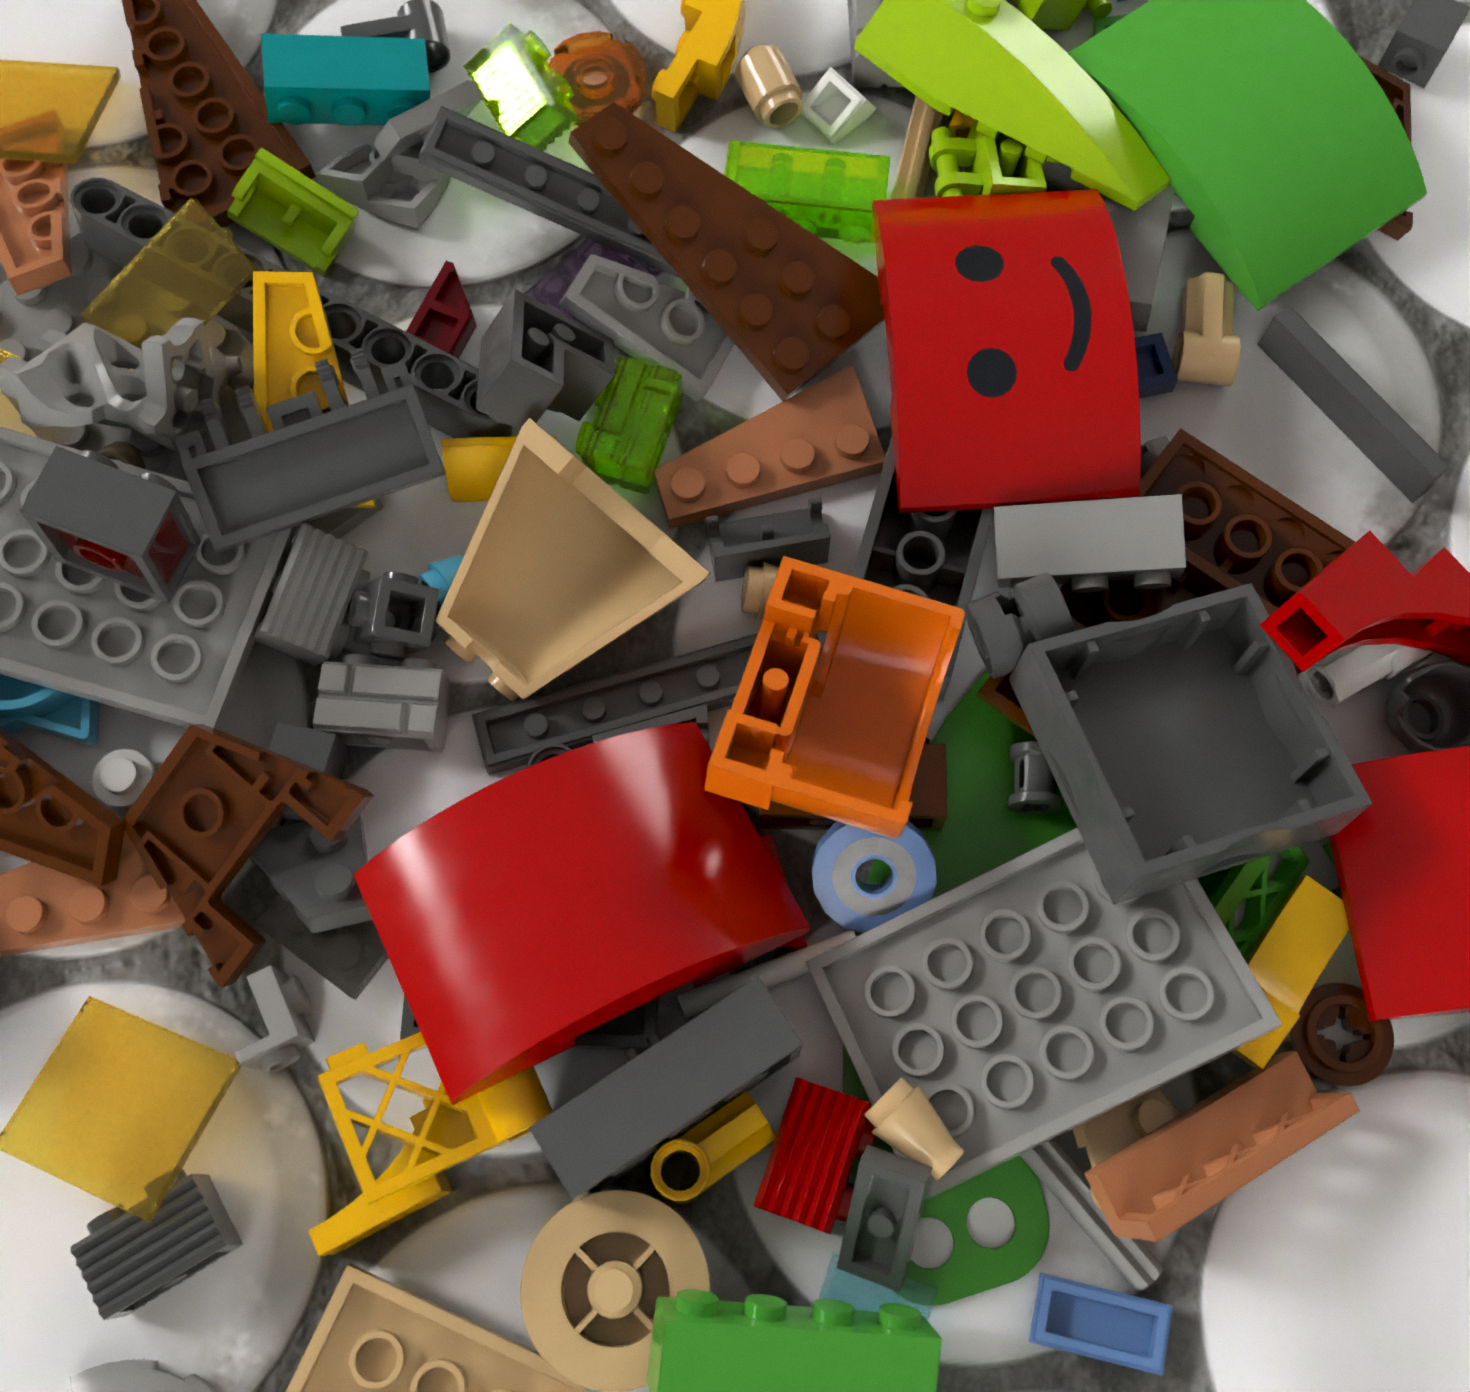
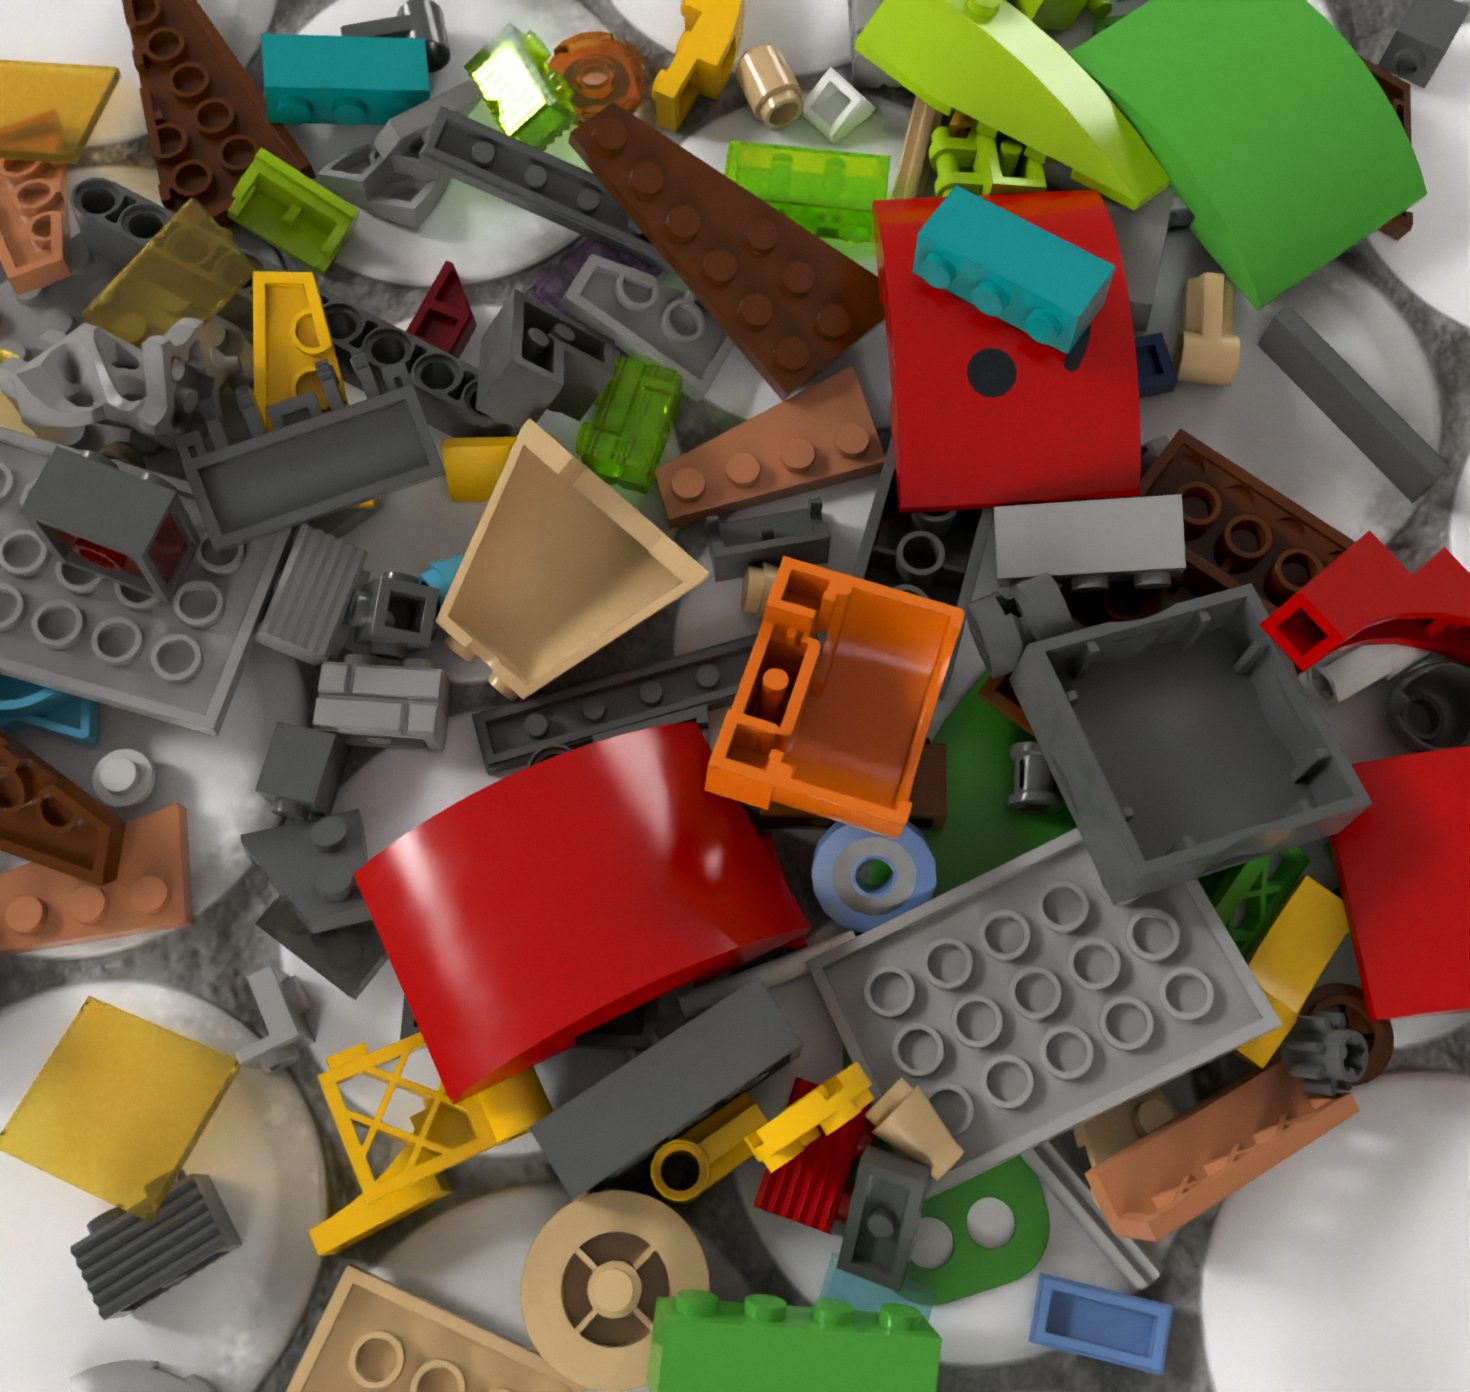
reddish brown wing [123,724,374,988] -> none
none -> yellow plate [744,1061,875,1173]
none -> teal brick [912,185,1116,355]
none -> dark grey gear [1281,1011,1368,1096]

